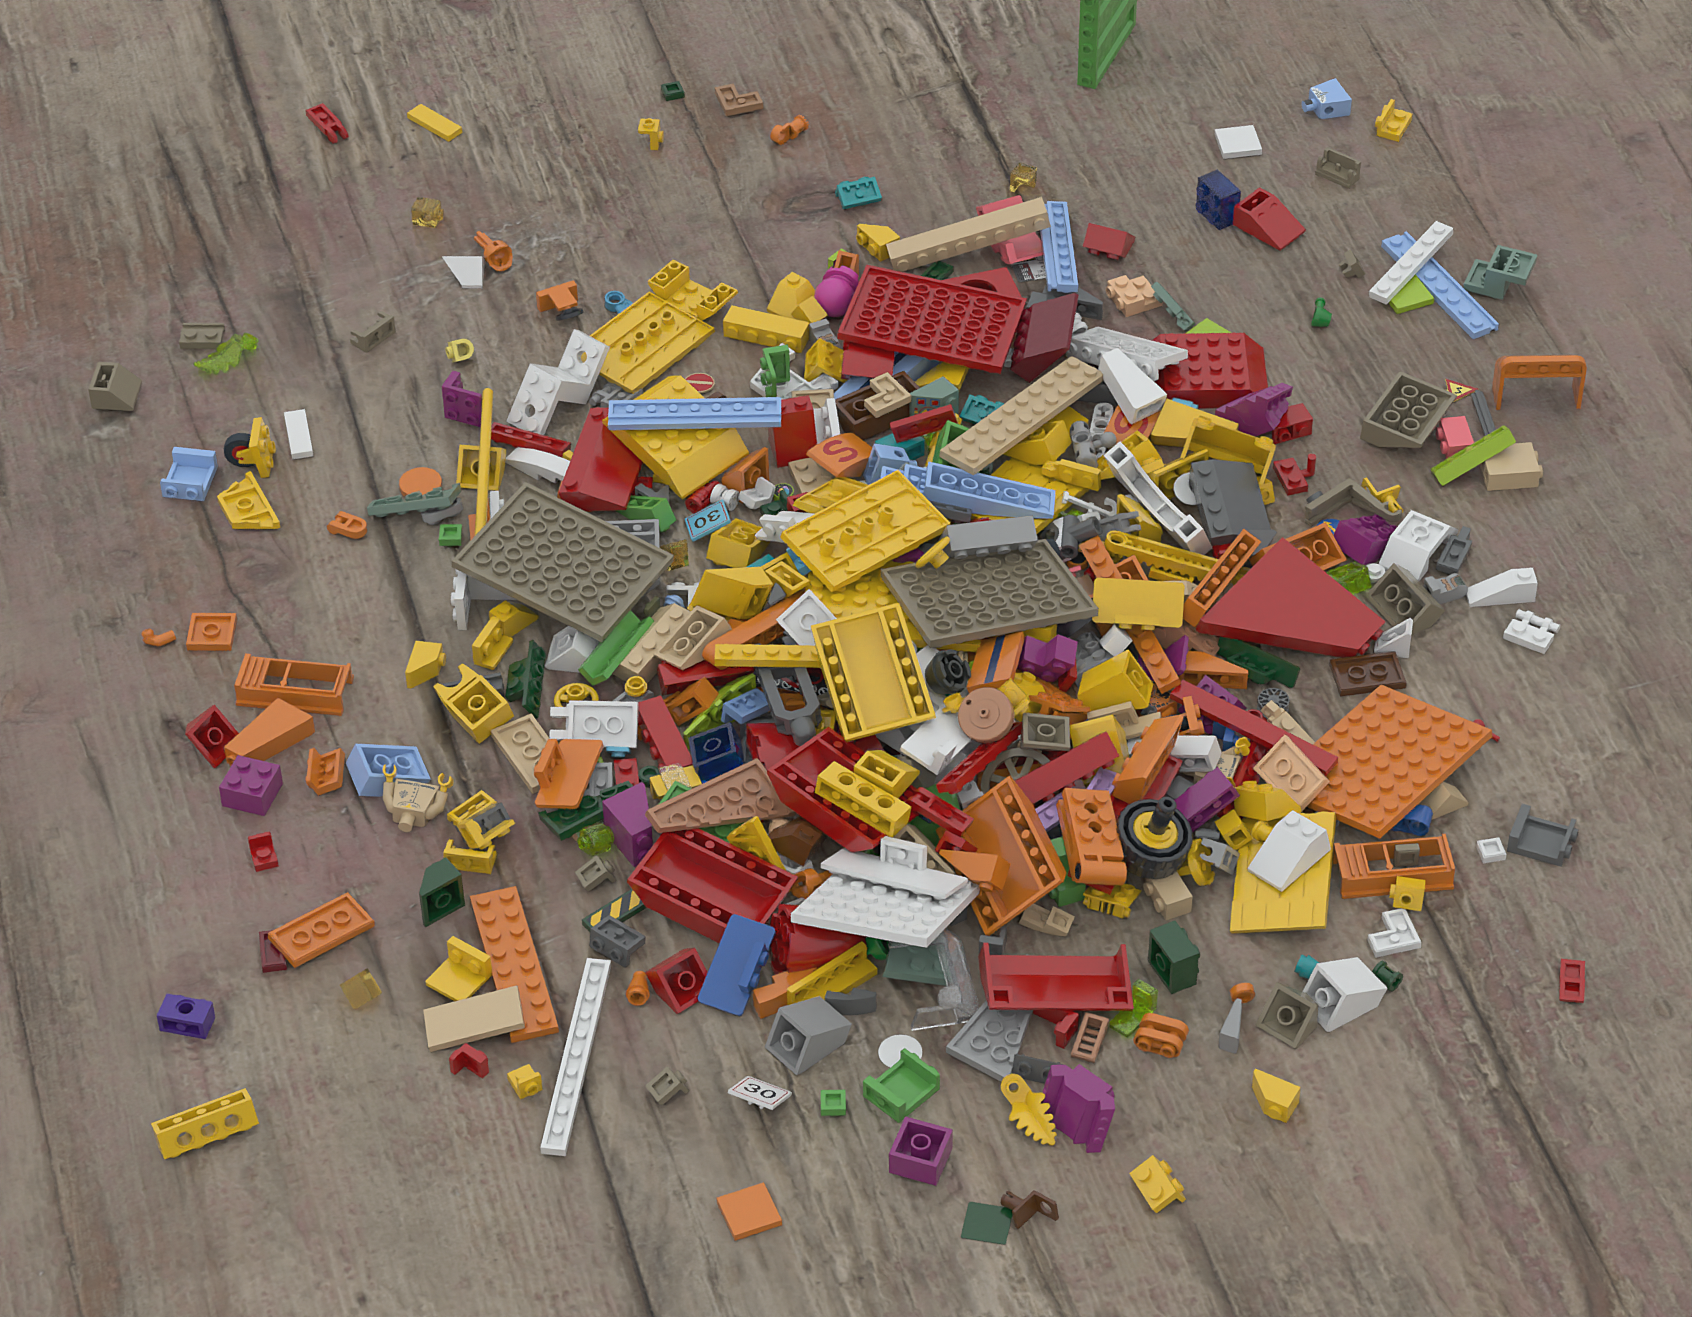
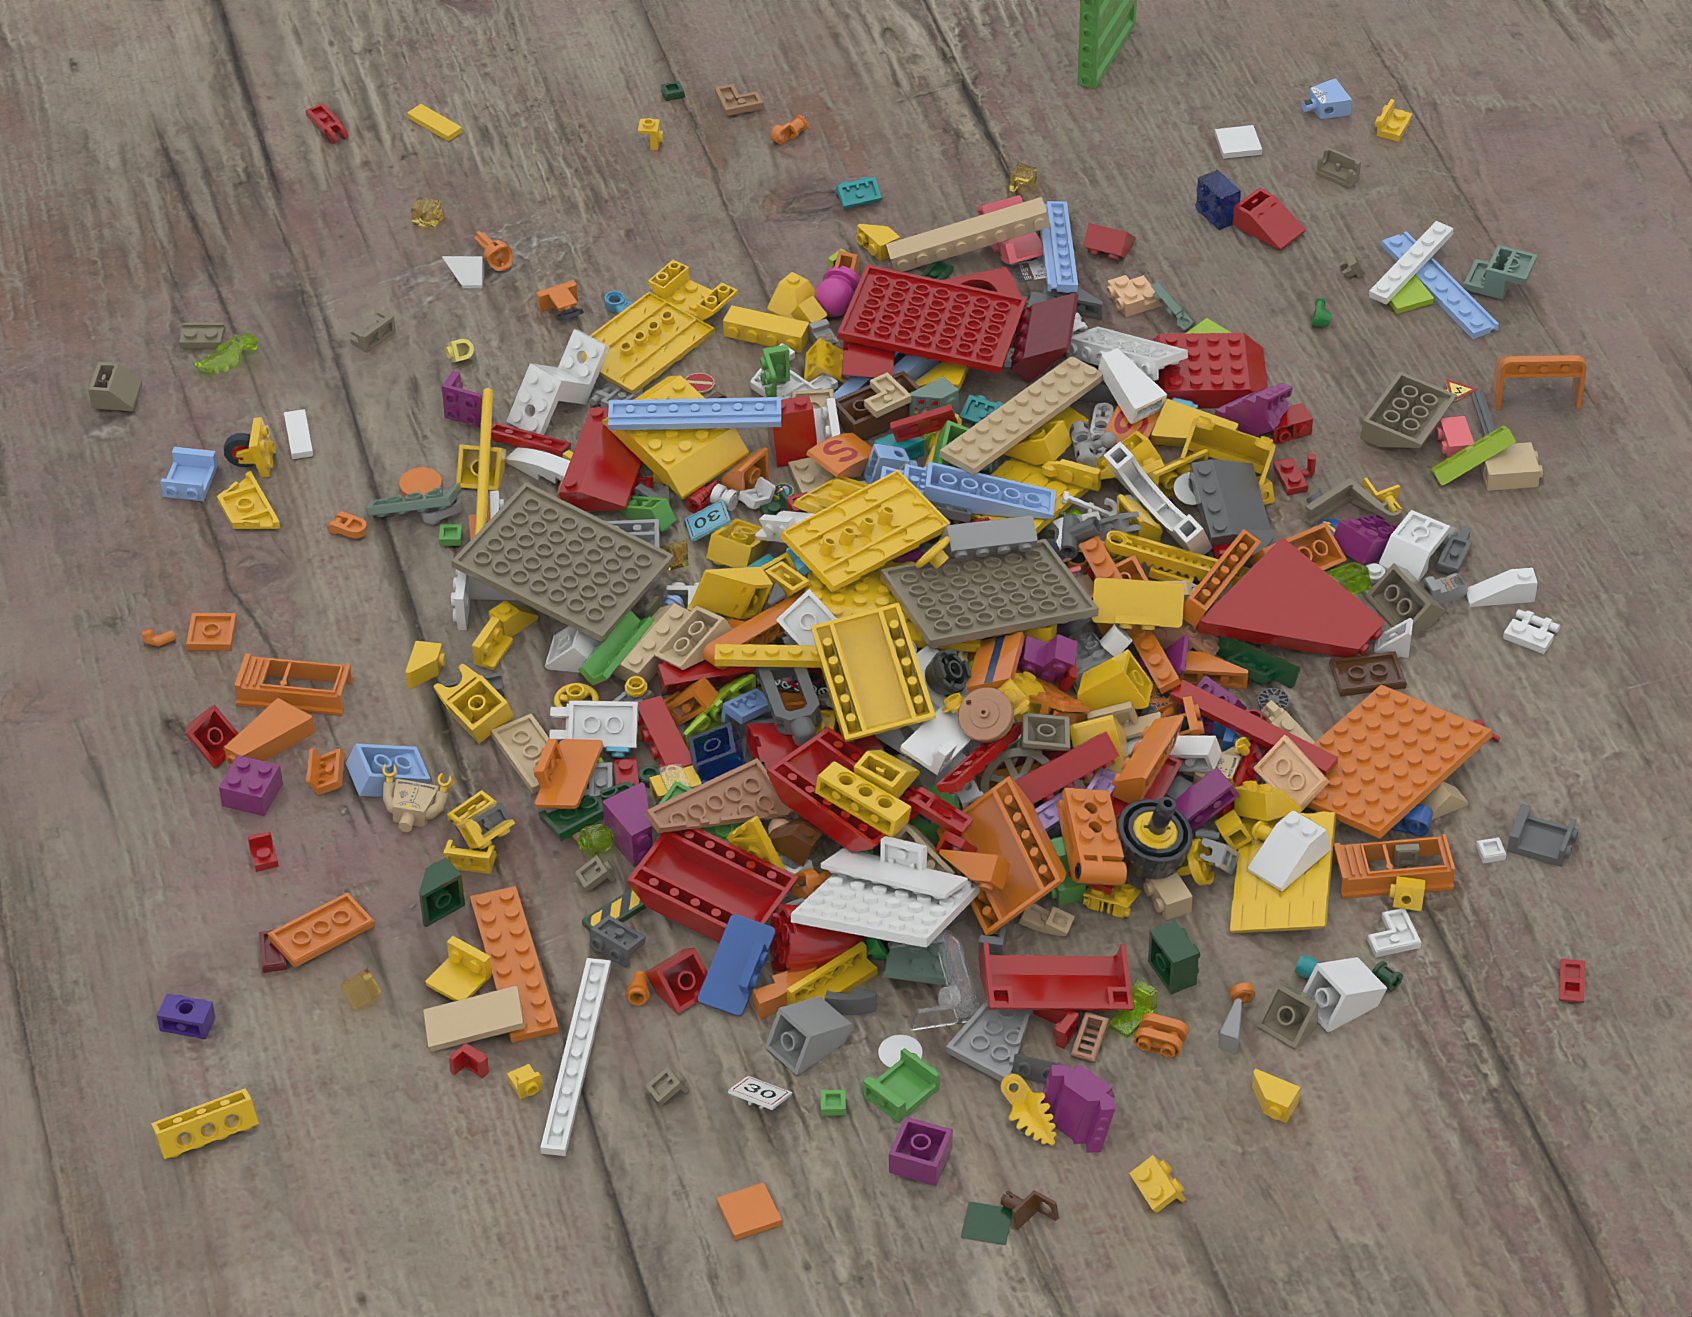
dark green bracket [505,640,546,719] -> none

